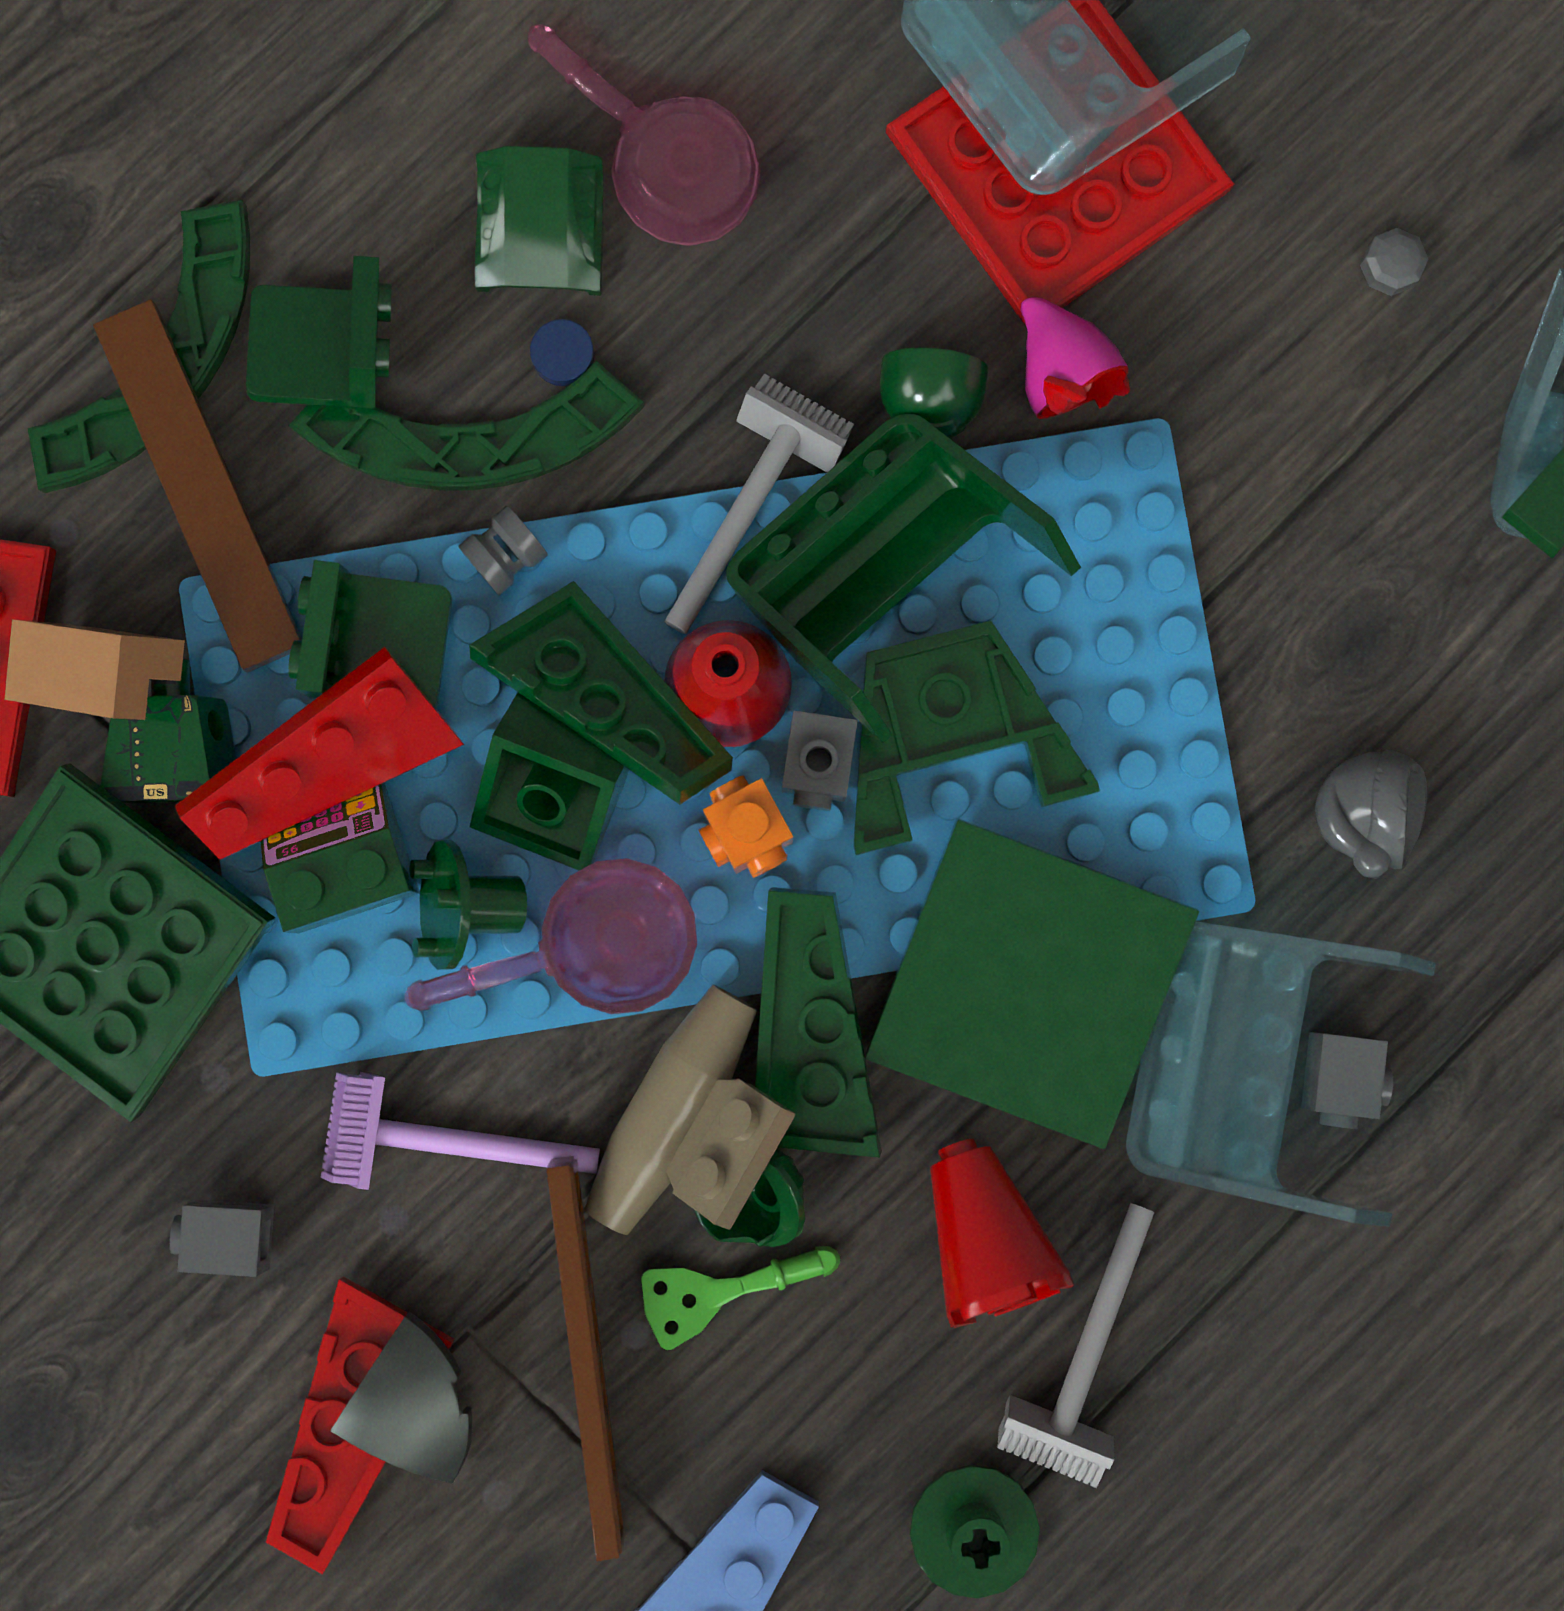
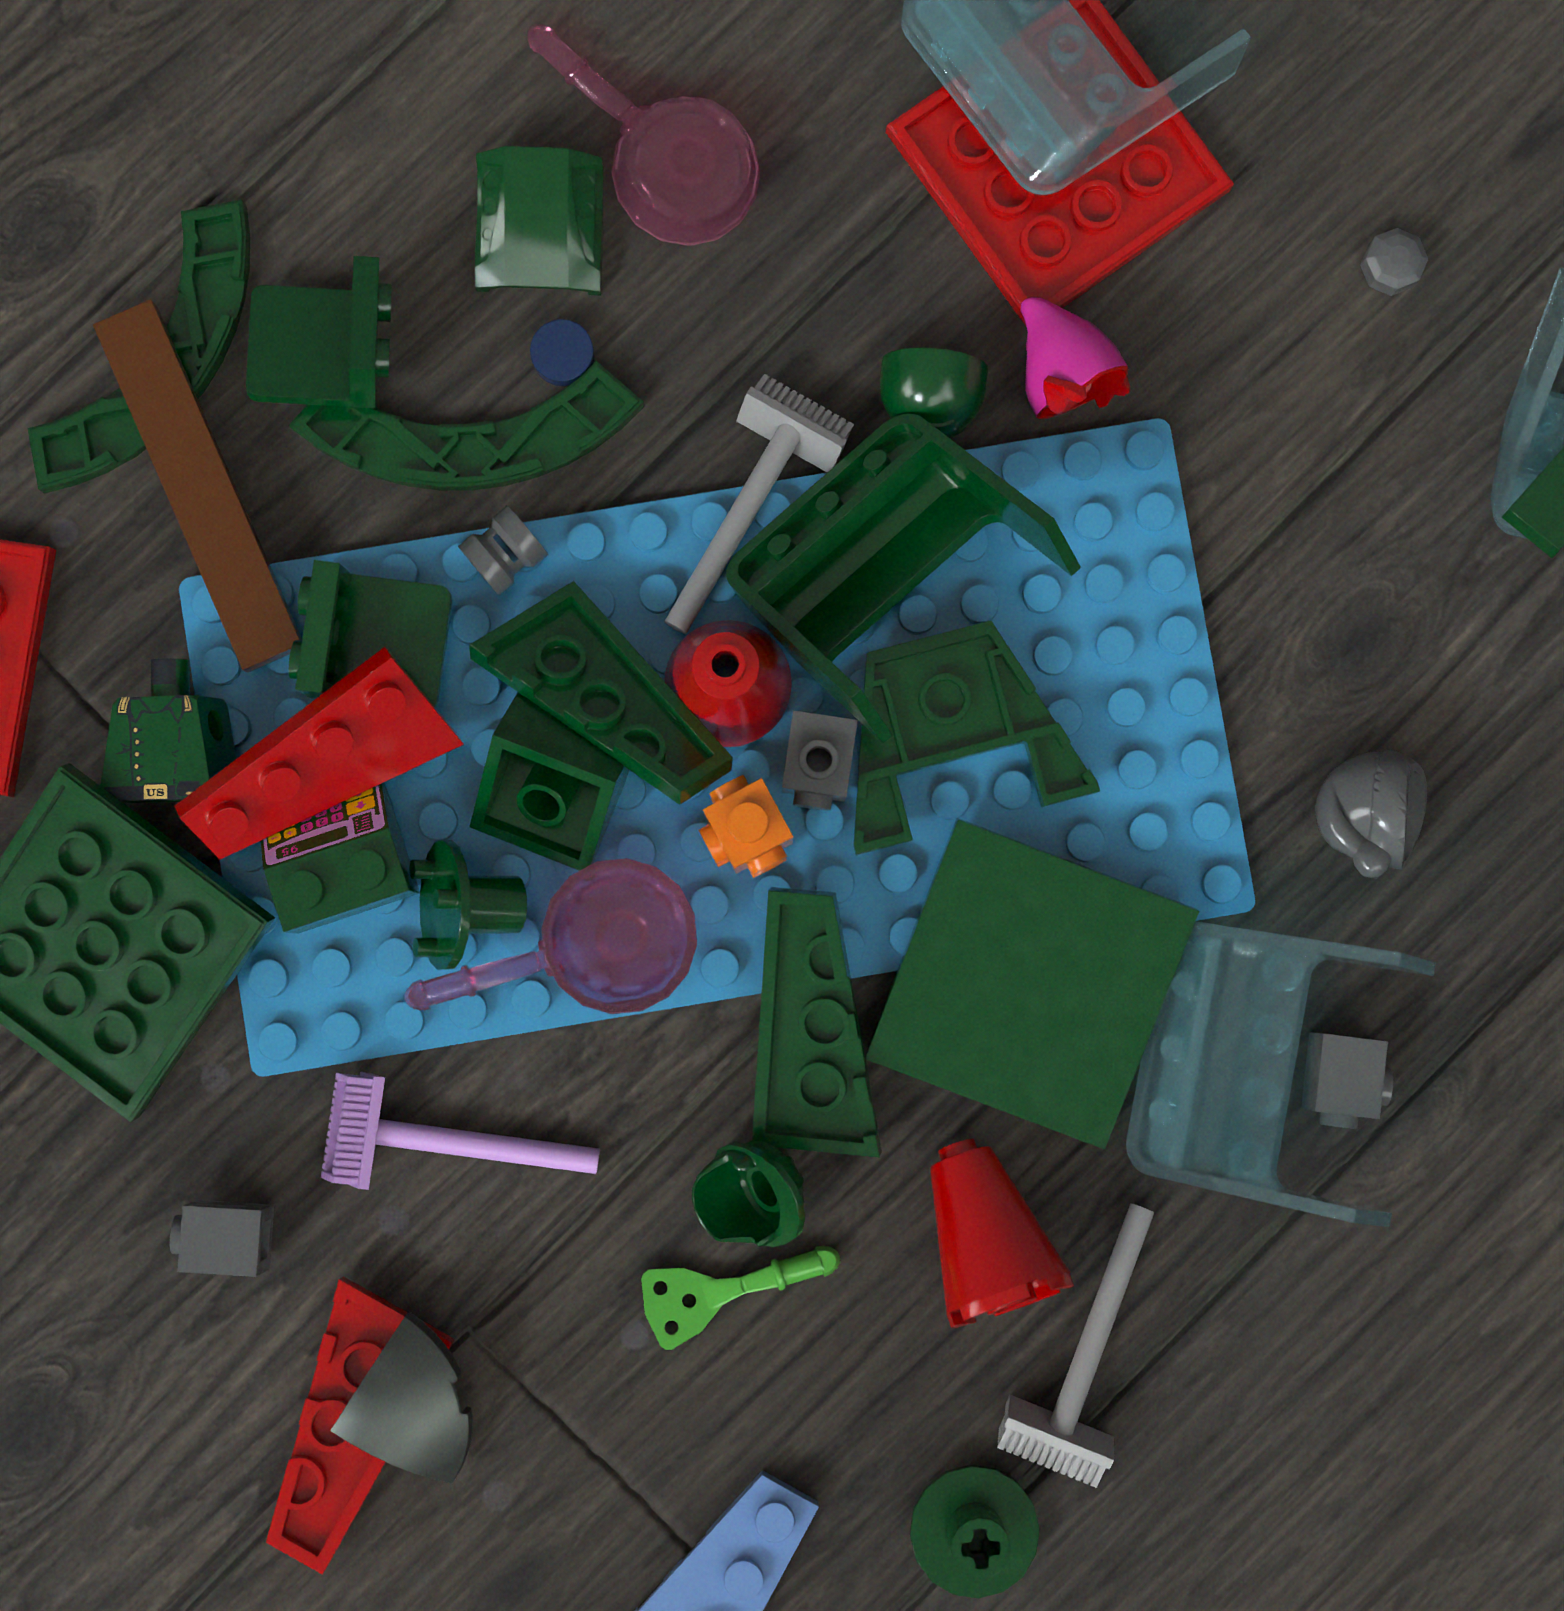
medium nougat piece [4,619,185,720] -> none
reddish brown tile [546,1156,625,1561] -> none
dark tan plate [584,984,796,1235] -> none

